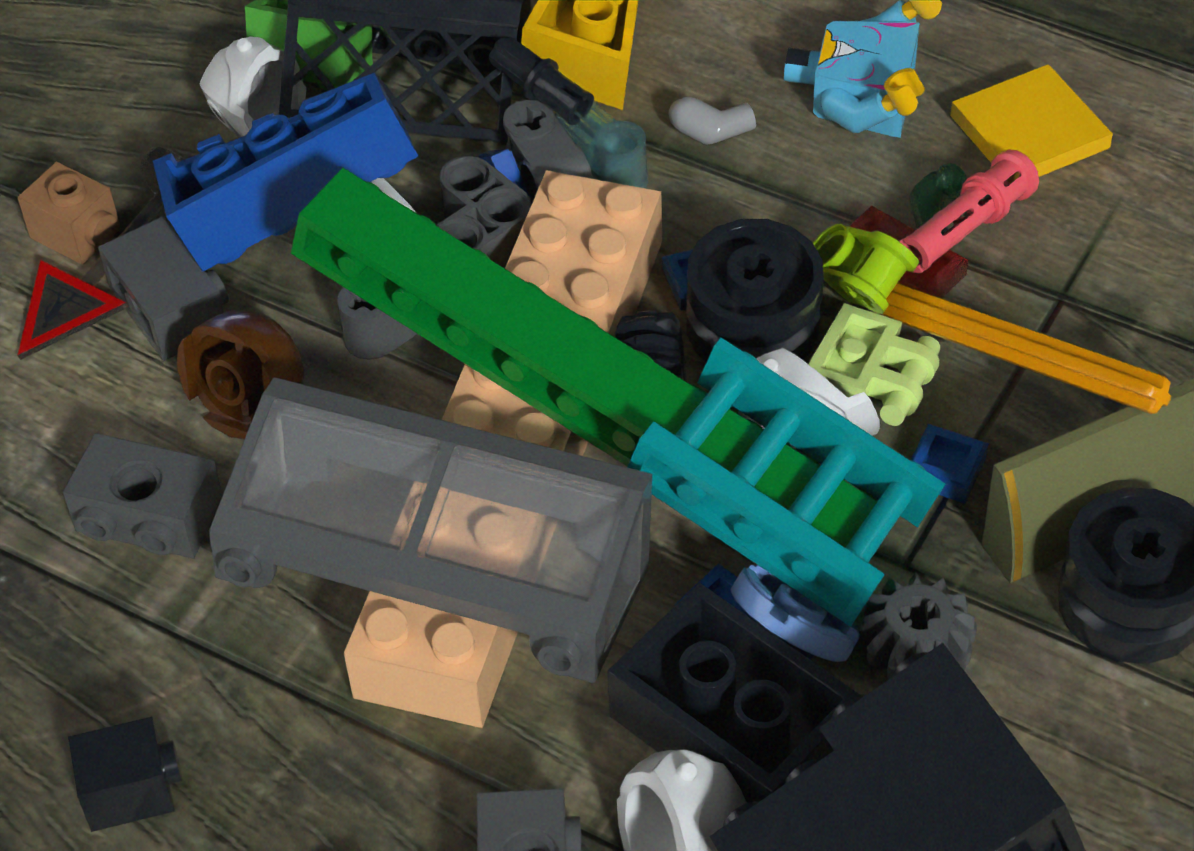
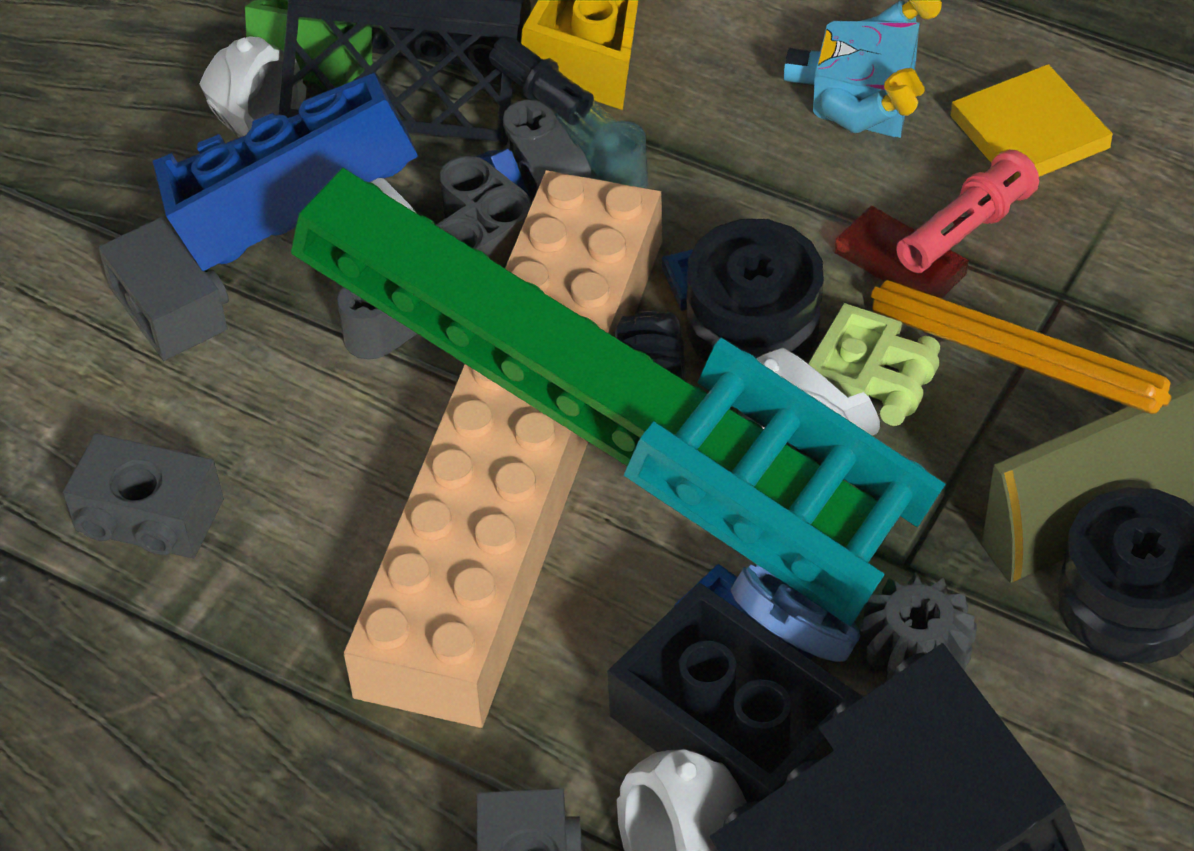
piece [17,146,184,360] -> none
medium nougat brick [17,161,121,265] -> none
black brick [68,716,182,832] -> none
reddish brown cylinder [177,310,304,439] -> none
windscreen [209,377,652,684] -> none
light grey arm [668,97,756,145] -> none
lime piece [812,224,919,314] -> none
clear green arm [909,163,967,234] -> none
blue tile [911,424,989,504] -> none

